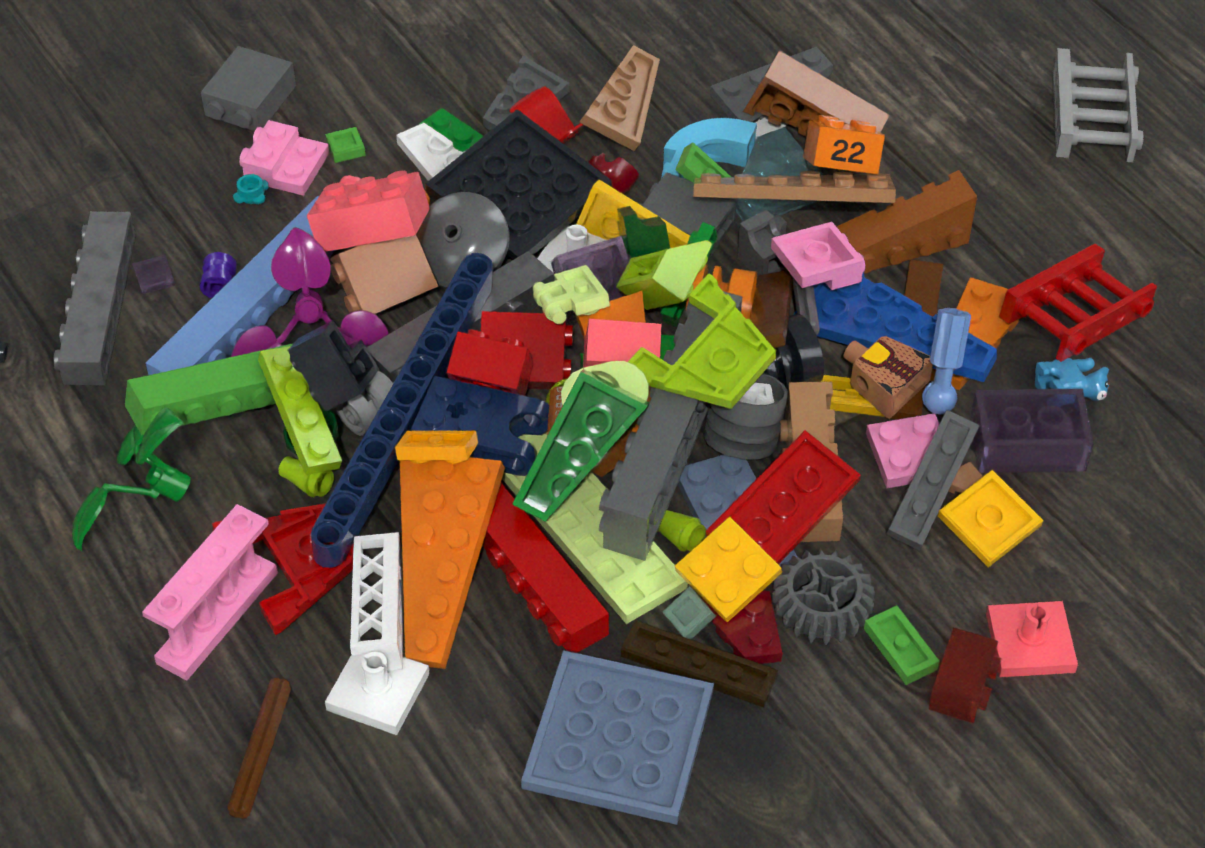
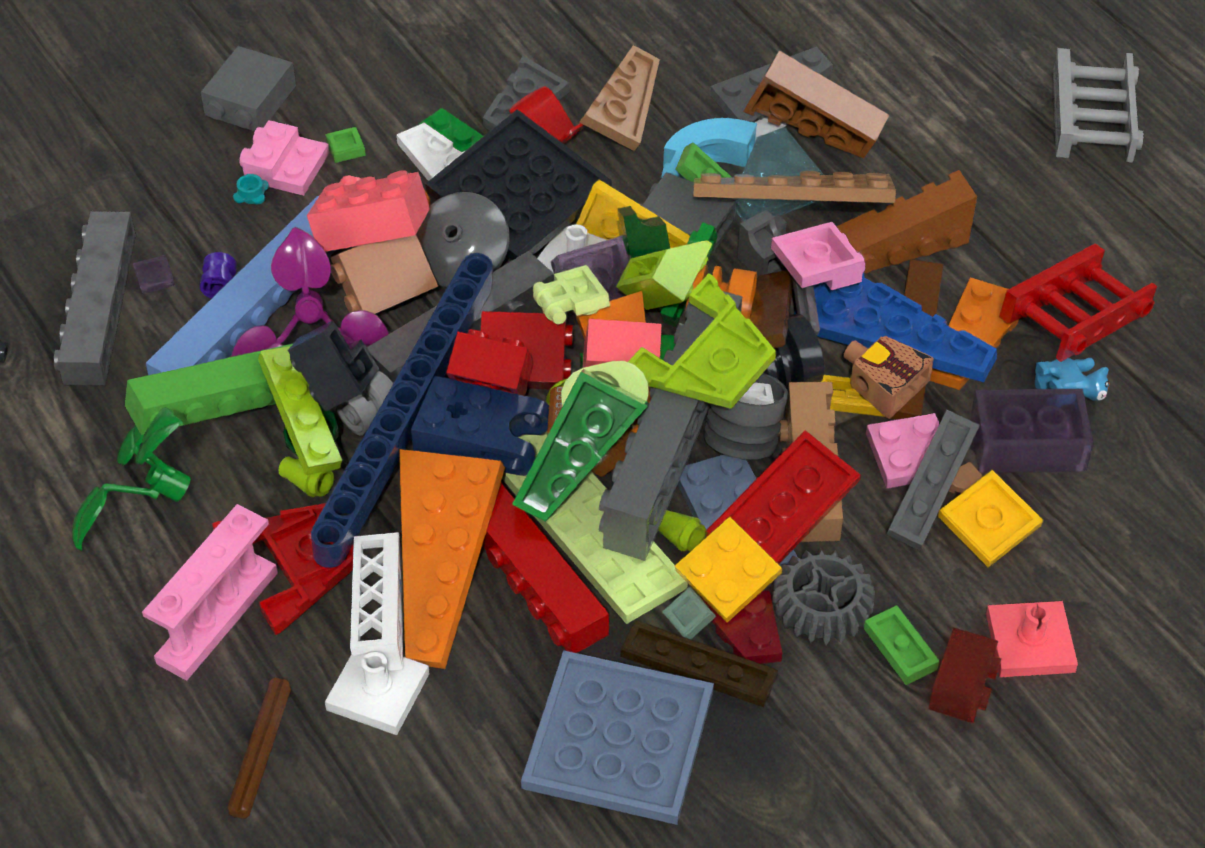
light orange plate [395,431,478,464] -> none
dark red hair [588,153,639,194] -> none
orange brick [803,115,885,174] -> none
medium blue piece [922,308,971,415] -> none

